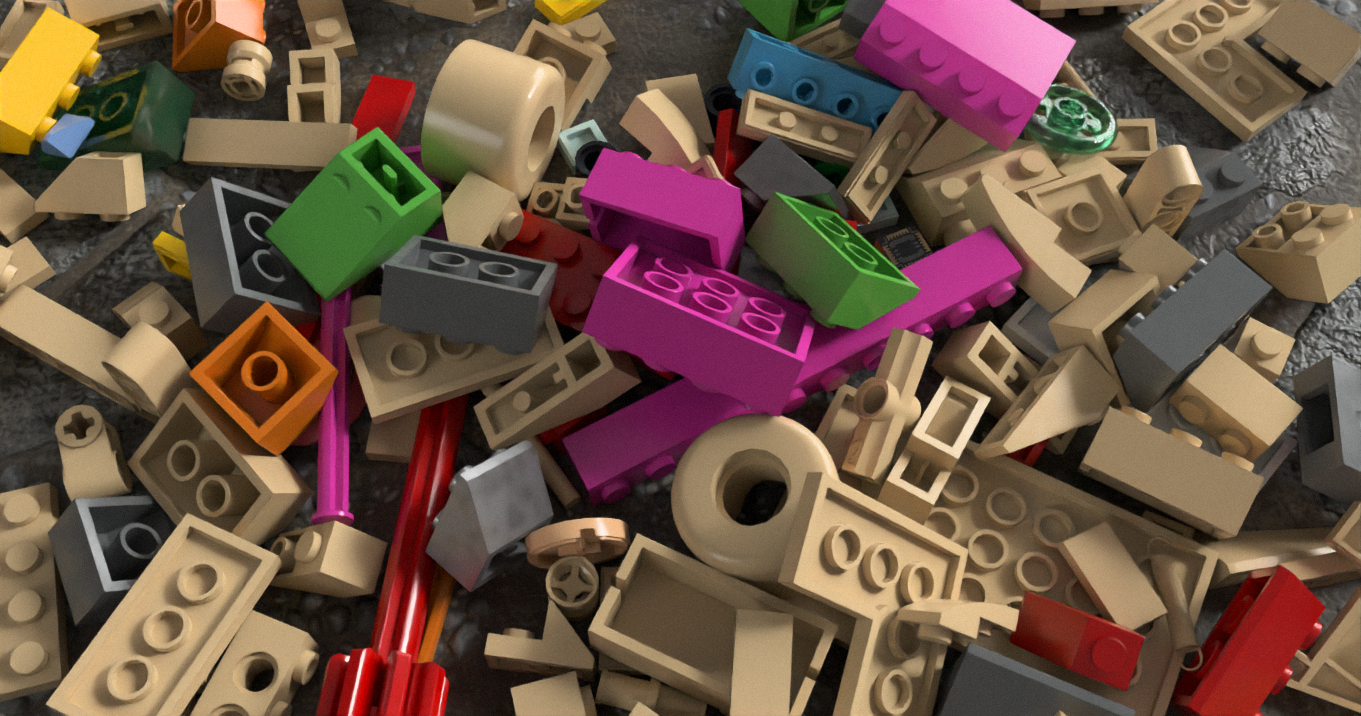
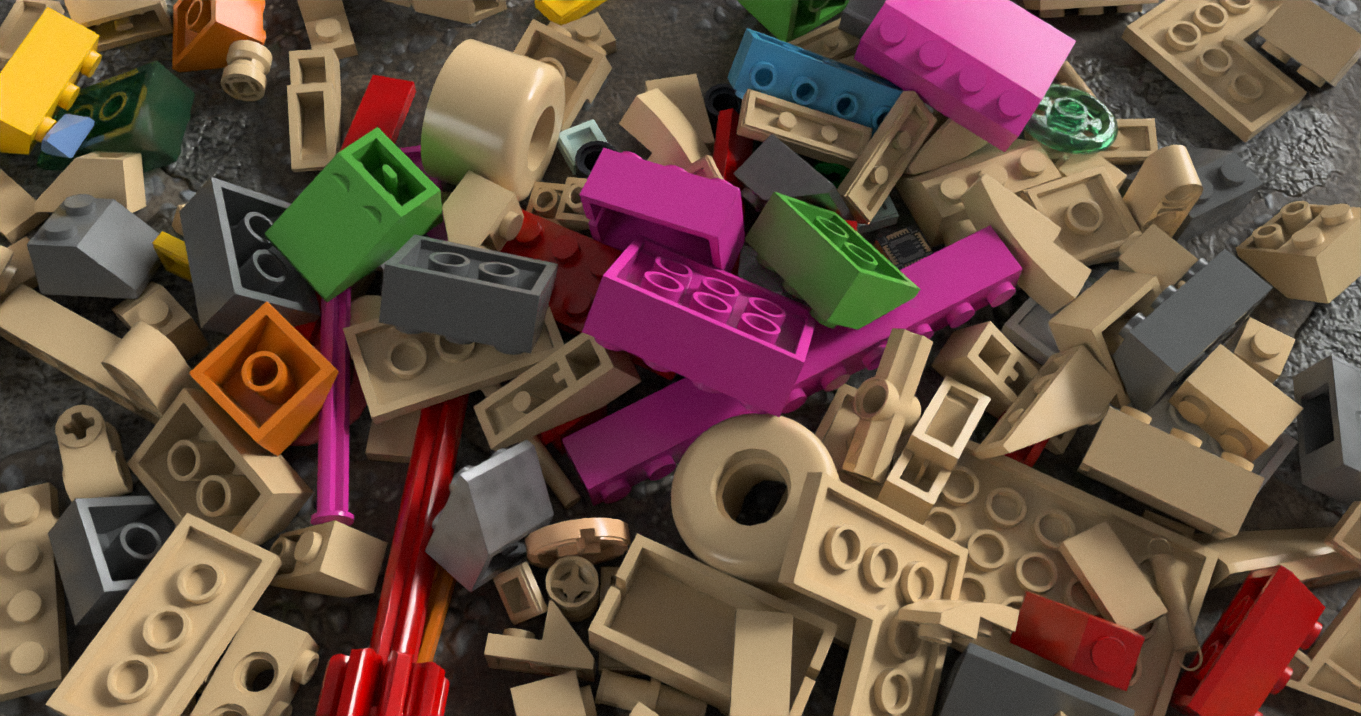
tan tile [183,118,357,171] -> none
none -> dark grey slope [27,194,162,299]
none -> tan slope [493,561,548,625]

